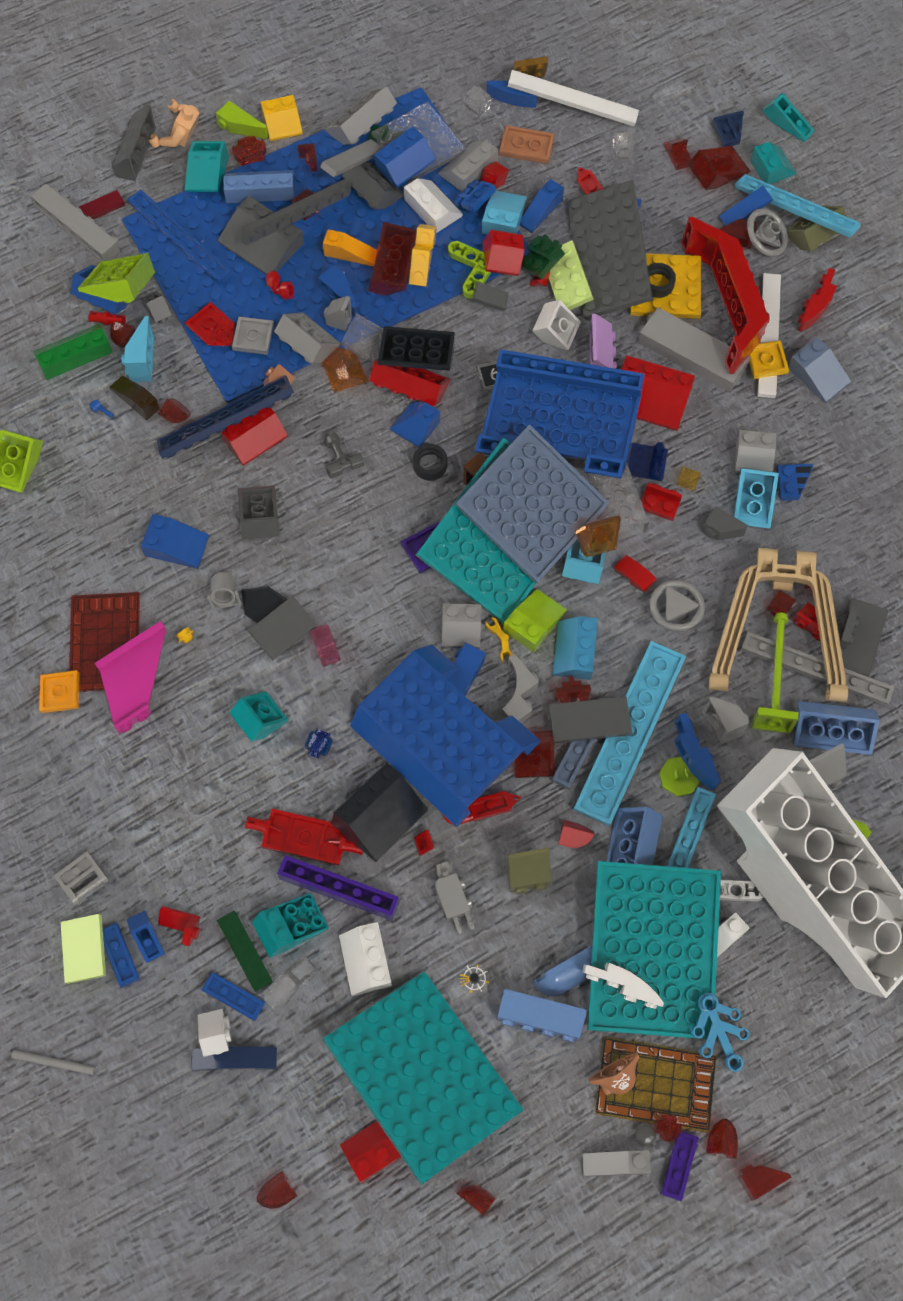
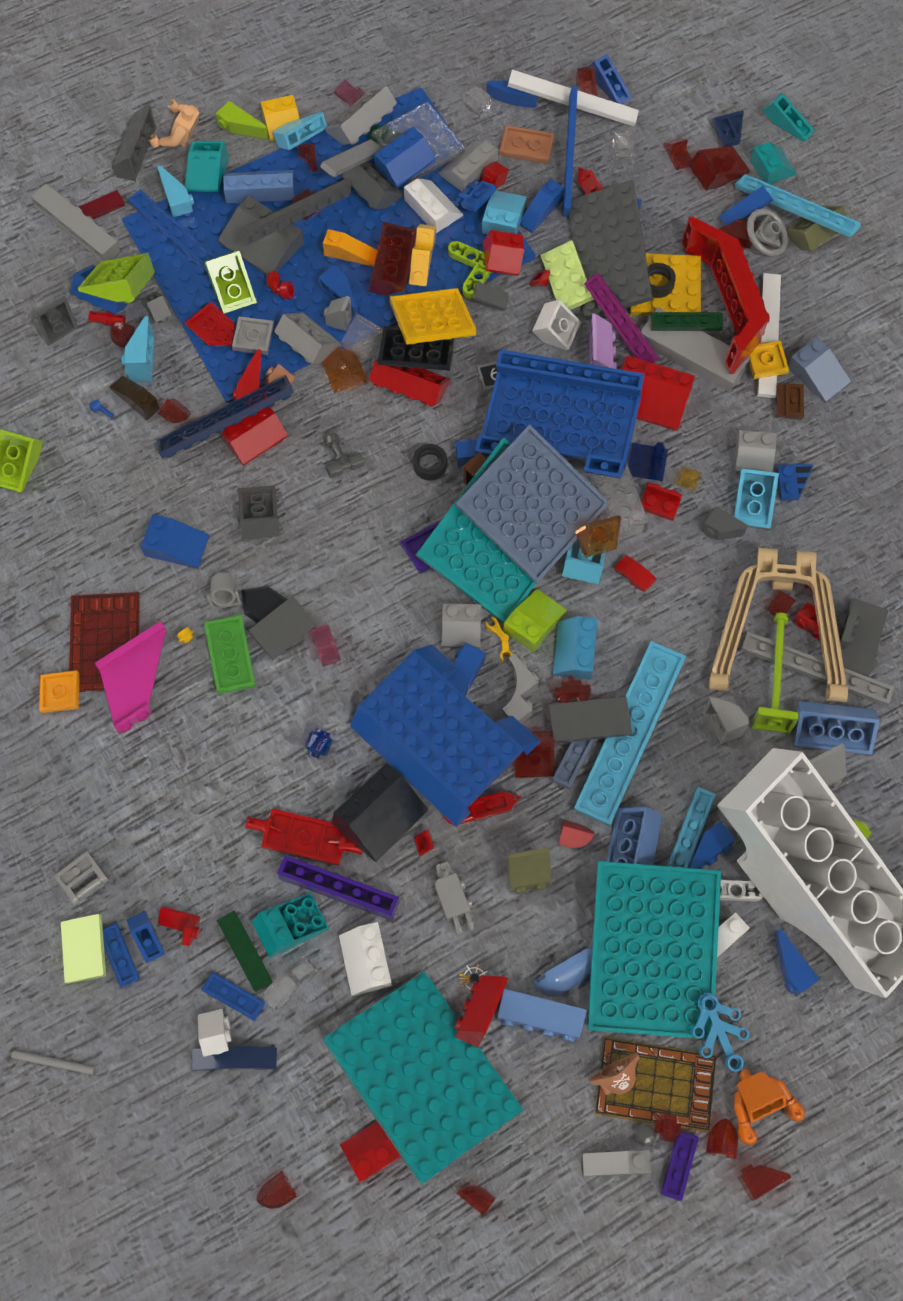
green slope [33,324,113,380] -> none
teal slope [229,691,289,742] -> none
clear red plate [232,136,267,166] -> none
blue slope [390,402,440,448] -> none
pearl gold plate [513,56,548,79] -> none
dark green plate [521,234,565,280] -> none
white slope [582,962,664,1009] -> none
light grey piece [650,580,705,632] -> none
lime piece [659,757,700,797] -> none
blue slope [674,713,721,791] -> none
red slope [797,268,837,332] -> none
none -> dark grey slope [33,296,78,346]
none -> medium azure slope [157,165,194,217]
none -> lime slope [204,251,257,313]
none -> bright green plate [204,615,256,695]
none -> red slope [233,349,261,400]
none -> medium azure slope [273,112,327,150]
none -> clear pink slope [334,80,365,106]
none -> yellow plate [390,288,476,344]
none -> red slope [454,975,508,1048]
none -> blue brick [456,439,478,466]
none -> blue tile [562,86,578,217]
none -> clear red slope [576,66,598,97]
none -> magenta tile [584,273,660,363]
none -> blue slope [587,54,632,104]
none -> dark green tile [650,312,723,331]
none -> blue slope [689,821,736,869]
none -> orange torso [734,1069,805,1145]
none -> blue slope [774,928,820,997]
none -> reddish brown plate [776,383,804,419]

